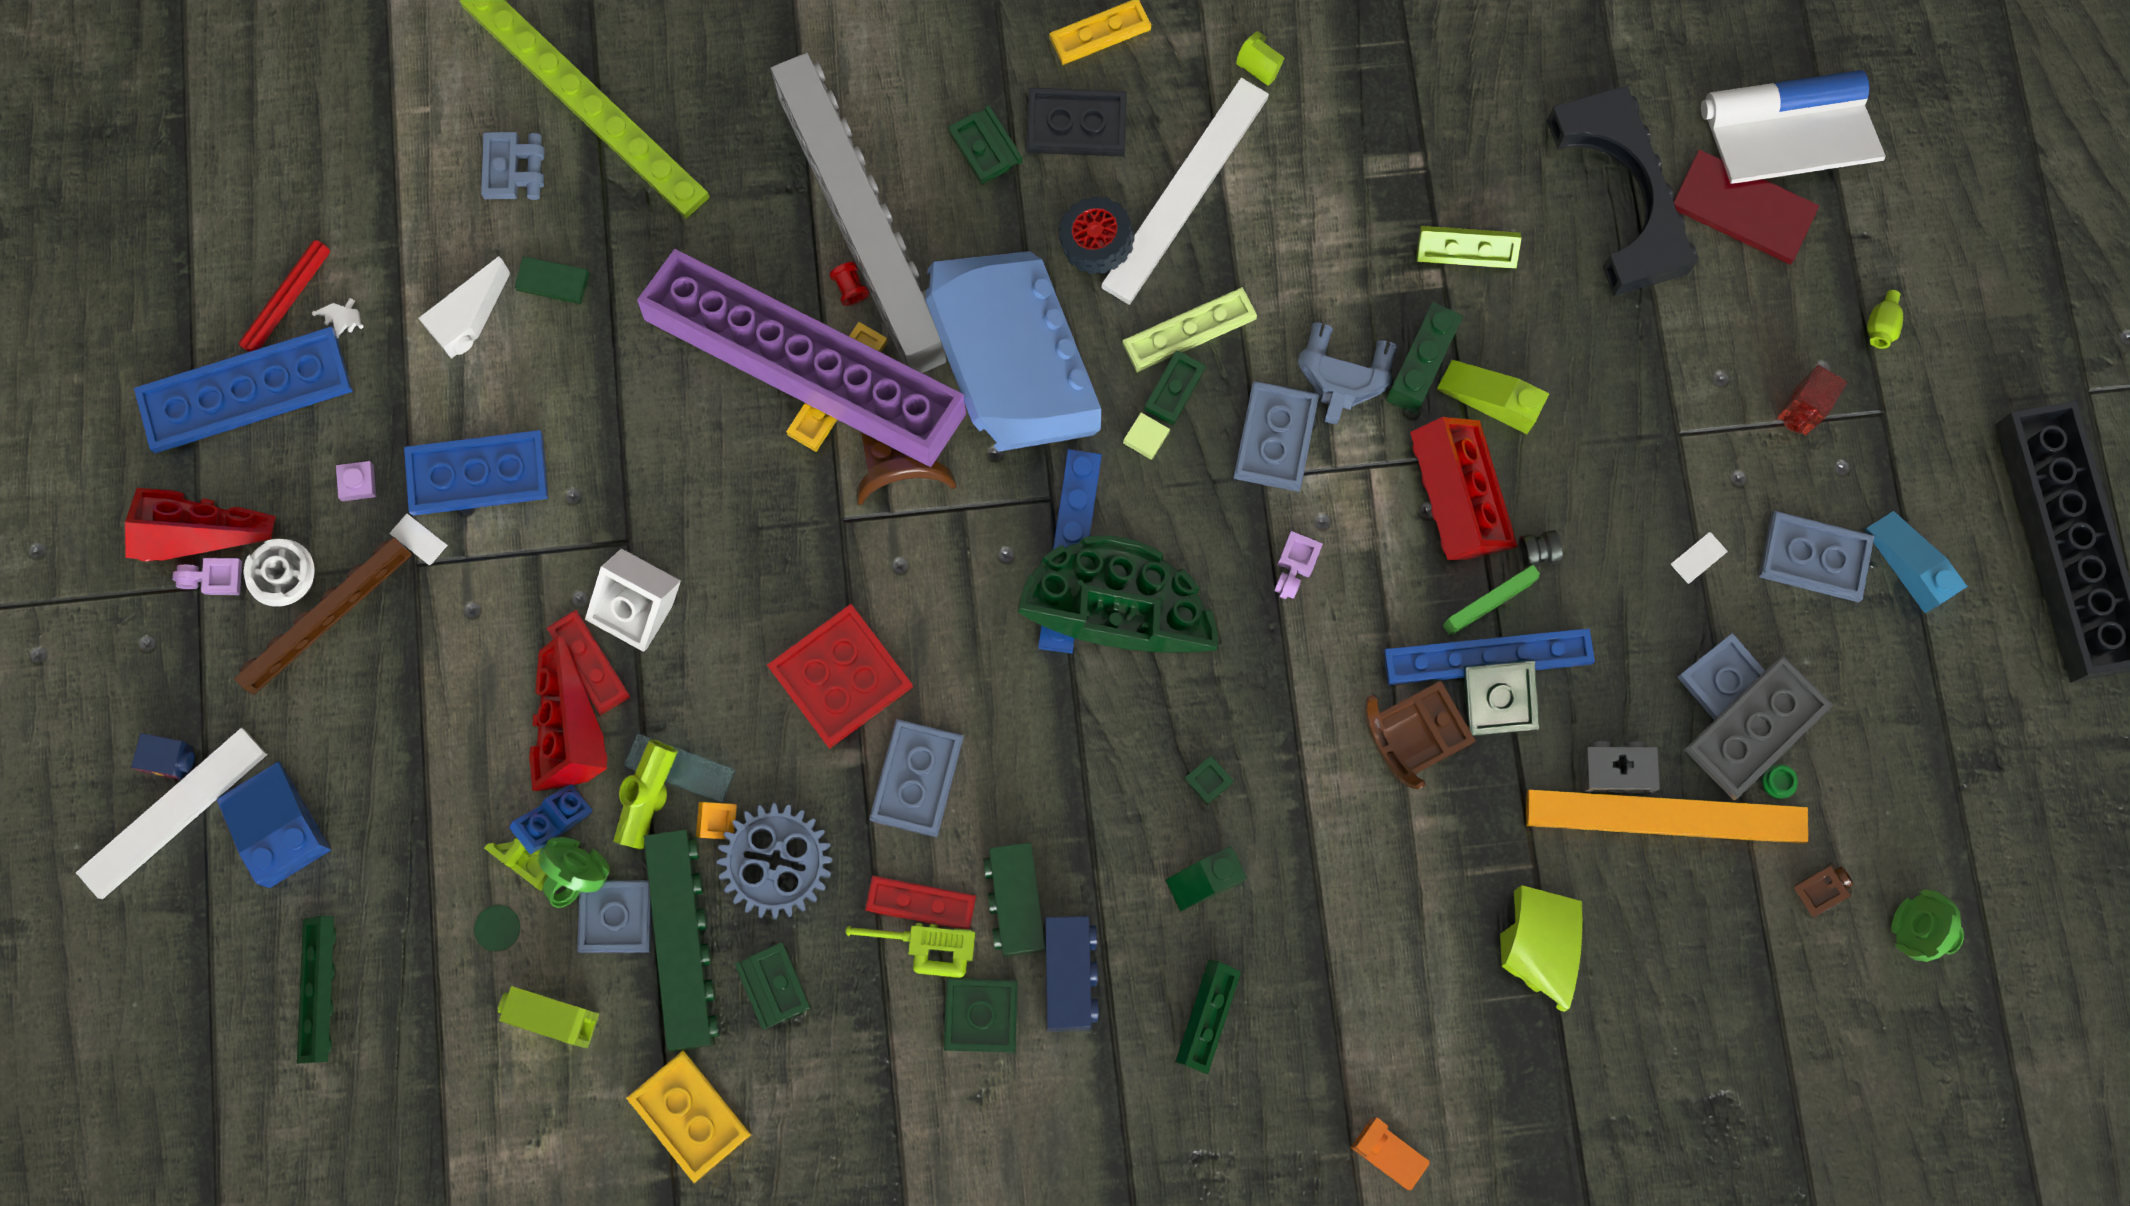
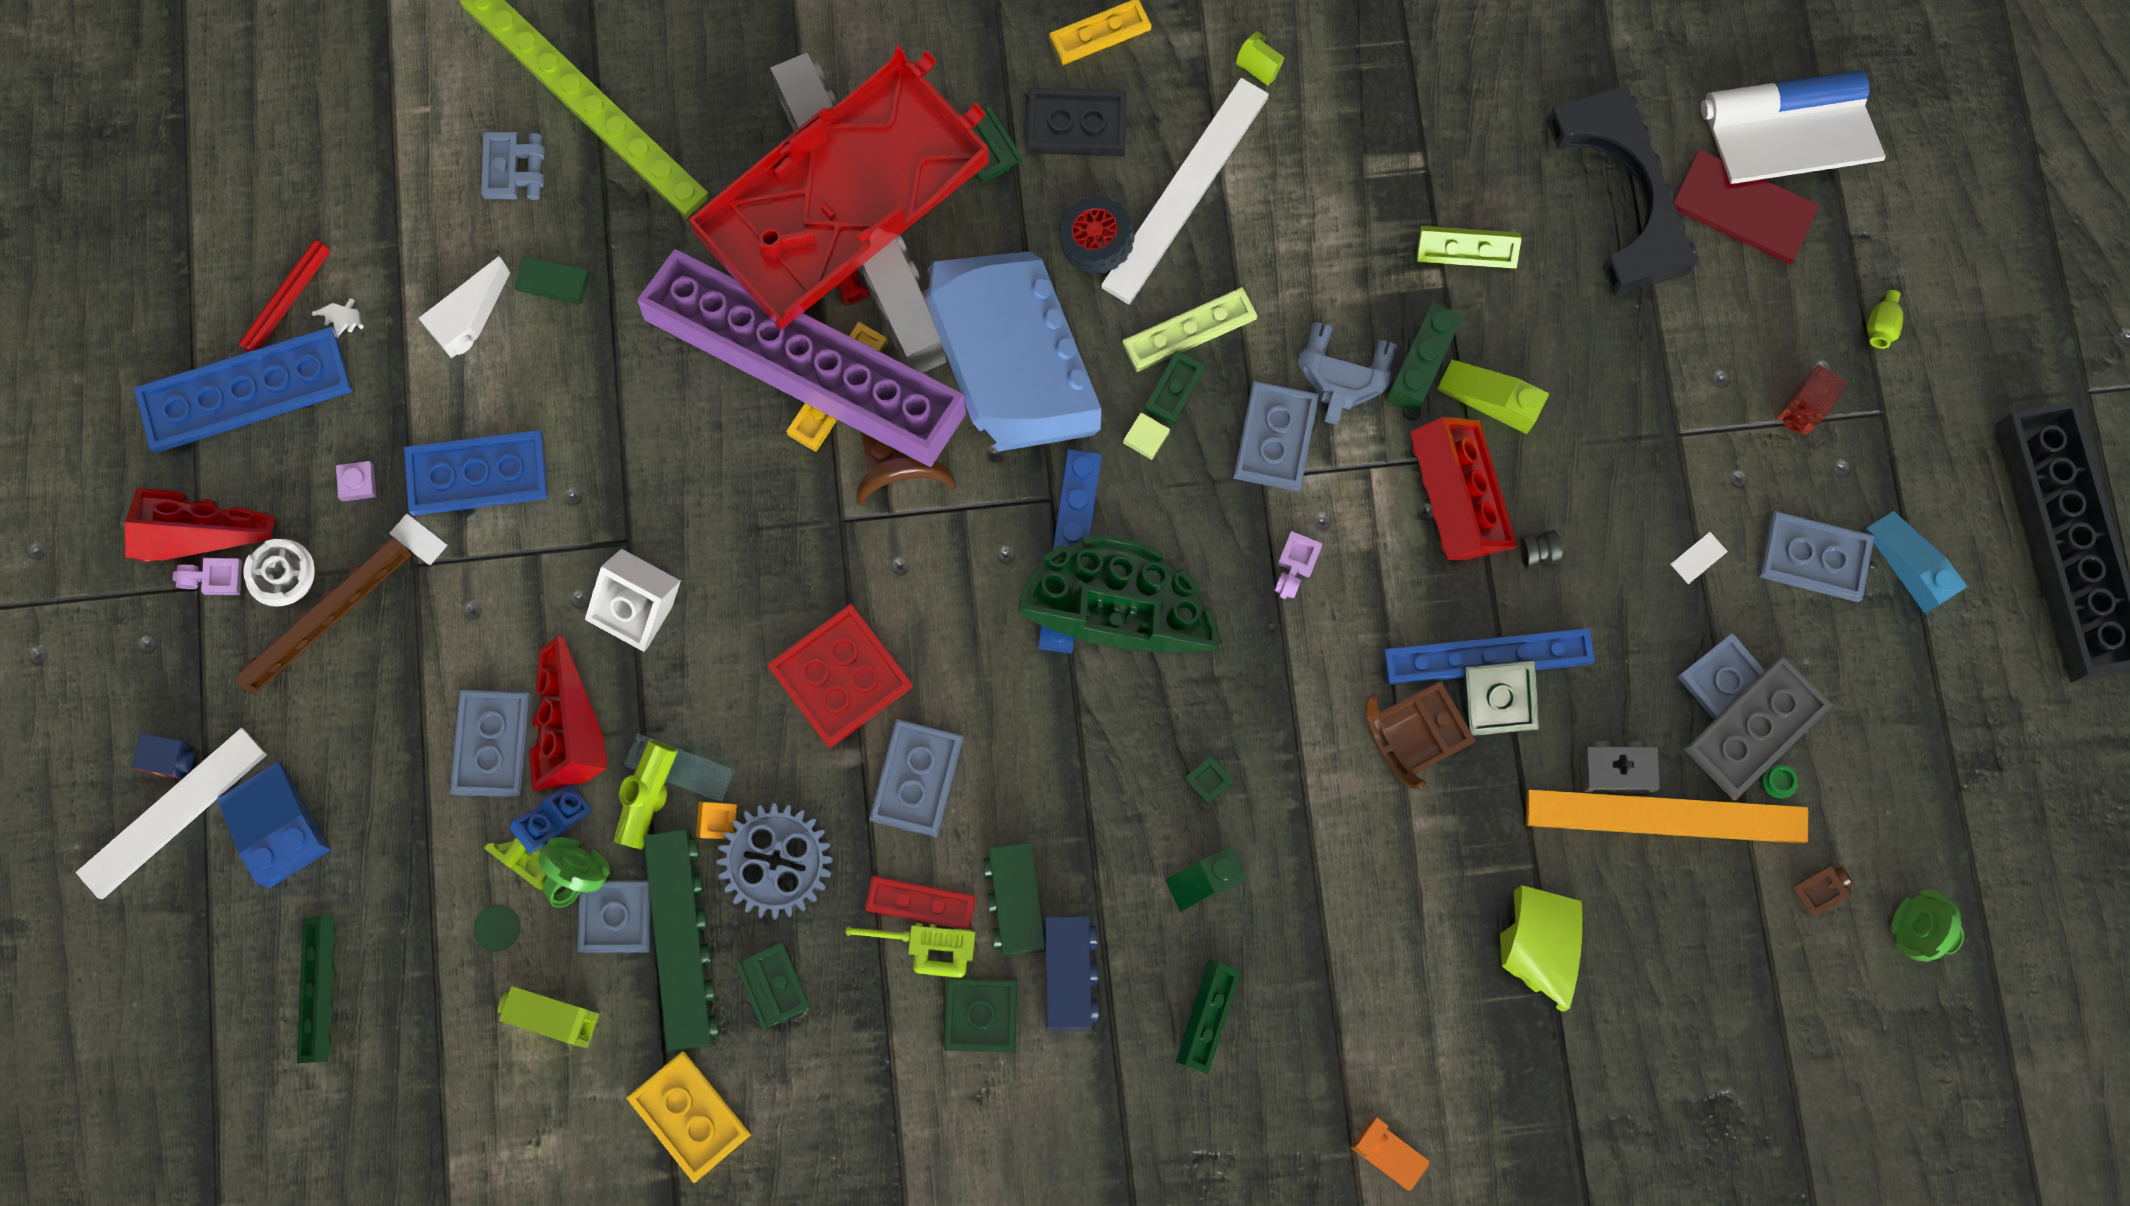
red tile [546,610,631,715] -> none
bright green tile [1443,565,1540,636] -> none
none -> sand blue tile [450,690,532,798]
none -> red piece [689,45,989,330]

